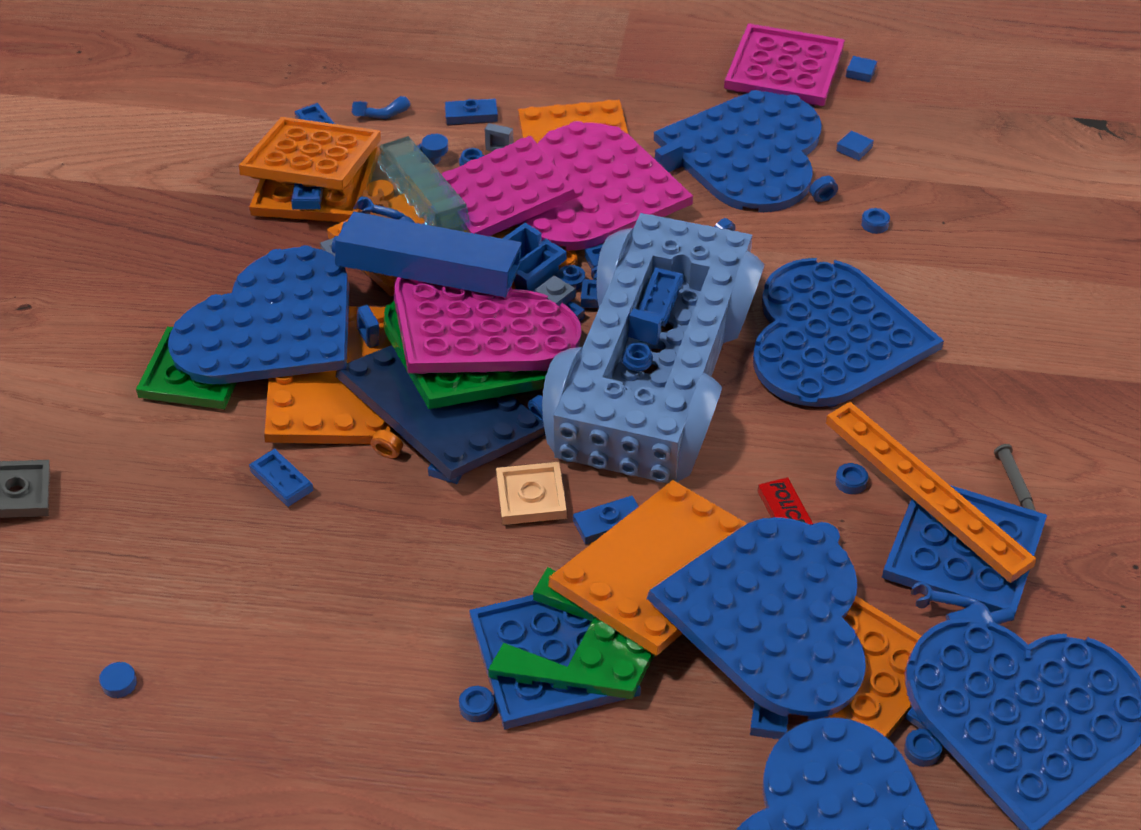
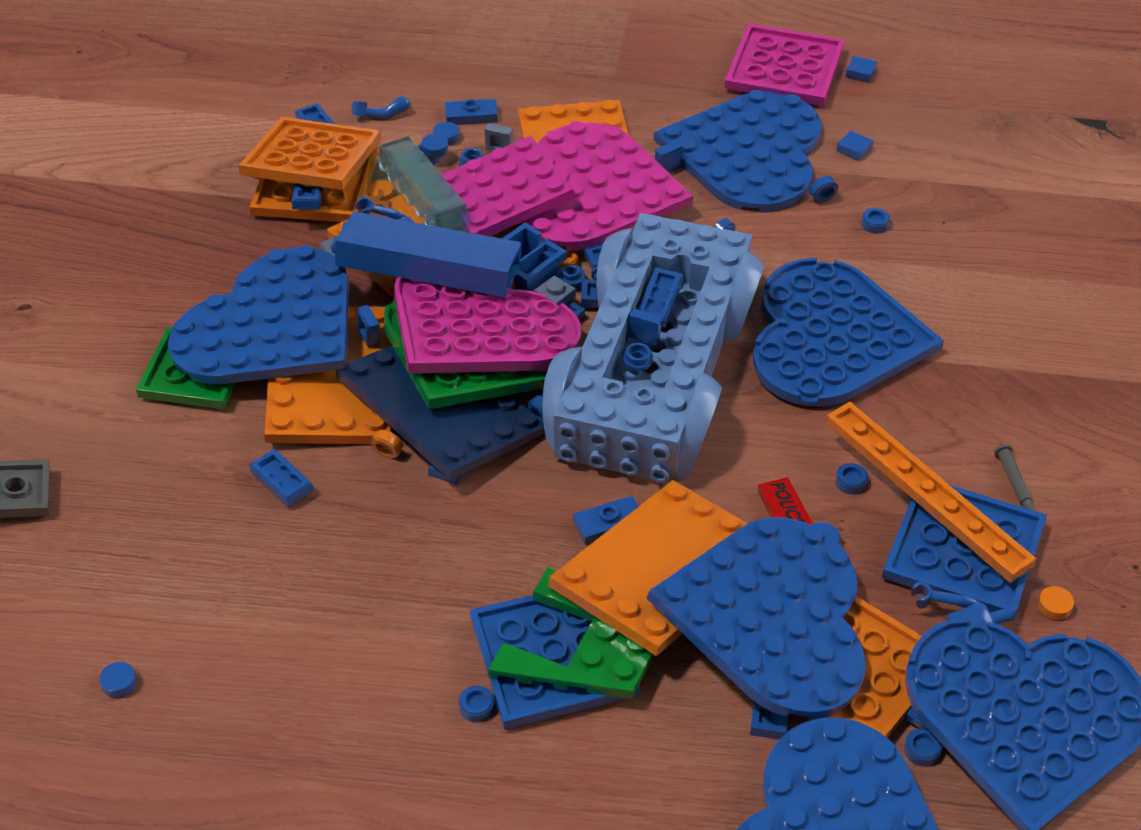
light nougat plate [496,462,567,525] -> none
none -> blue tile [433,122,460,145]
none -> orange tile [1038,586,1074,621]

